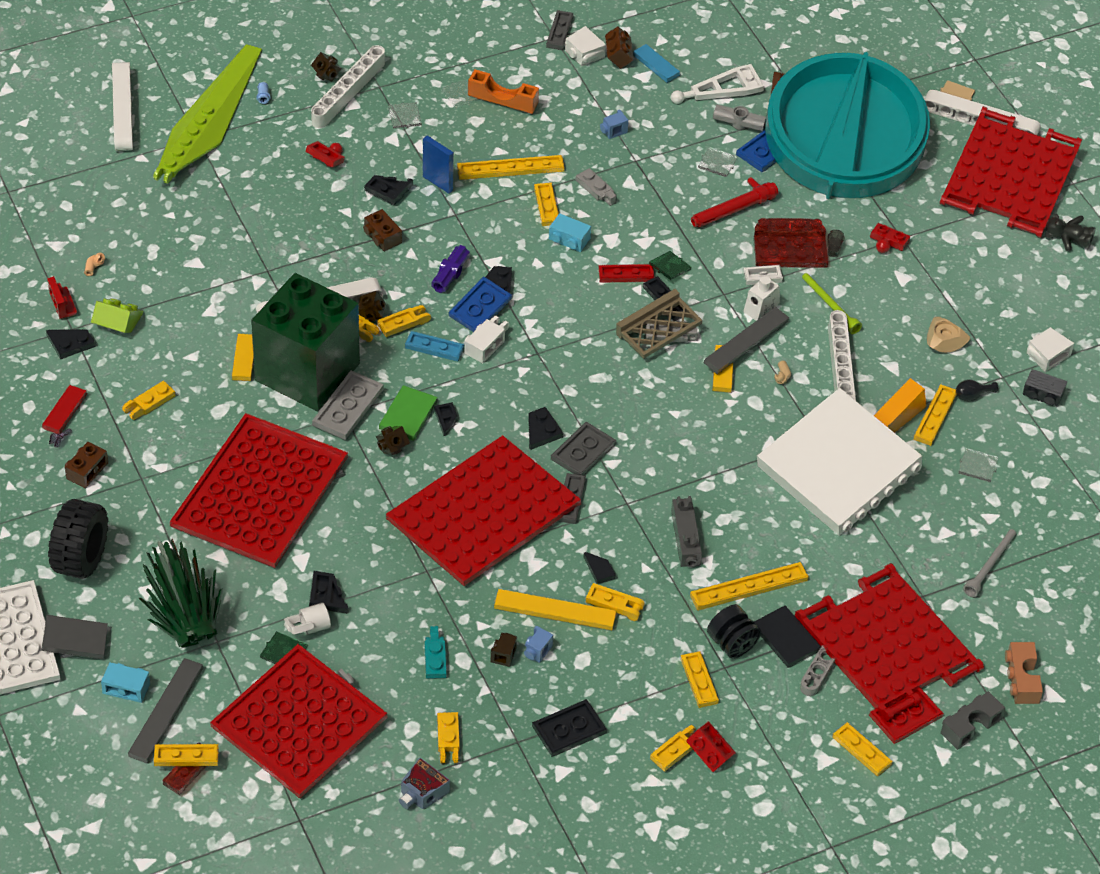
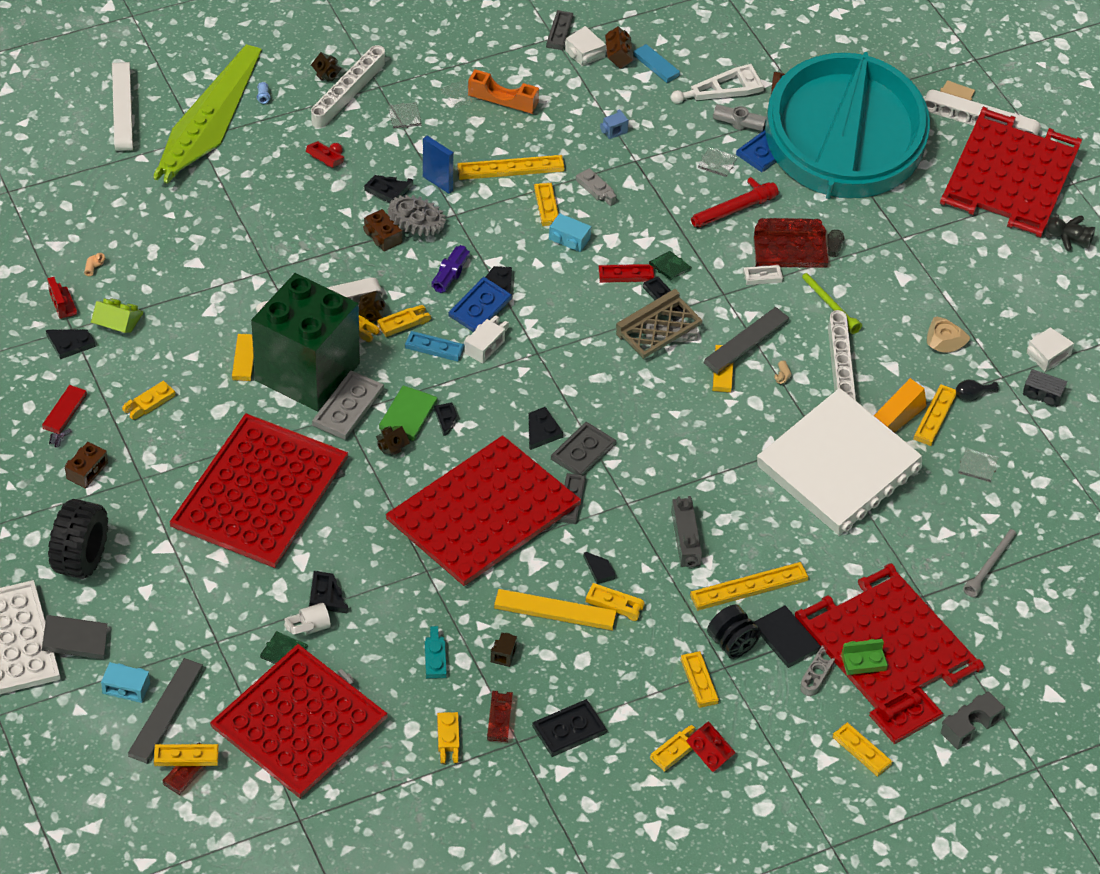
dark green plant [138,539,223,648] -> none
torso [399,758,450,809] -> none
medium blue brick [524,626,553,663] -> none
white torso [744,276,780,321] -> none
red plate [870,223,911,253] -> none
nougat arch [1005,642,1043,704] -> none
none -> light grey gear [388,195,446,236]
none -> clear red plate [487,690,513,742]
none -> bright green bracket [841,639,888,675]

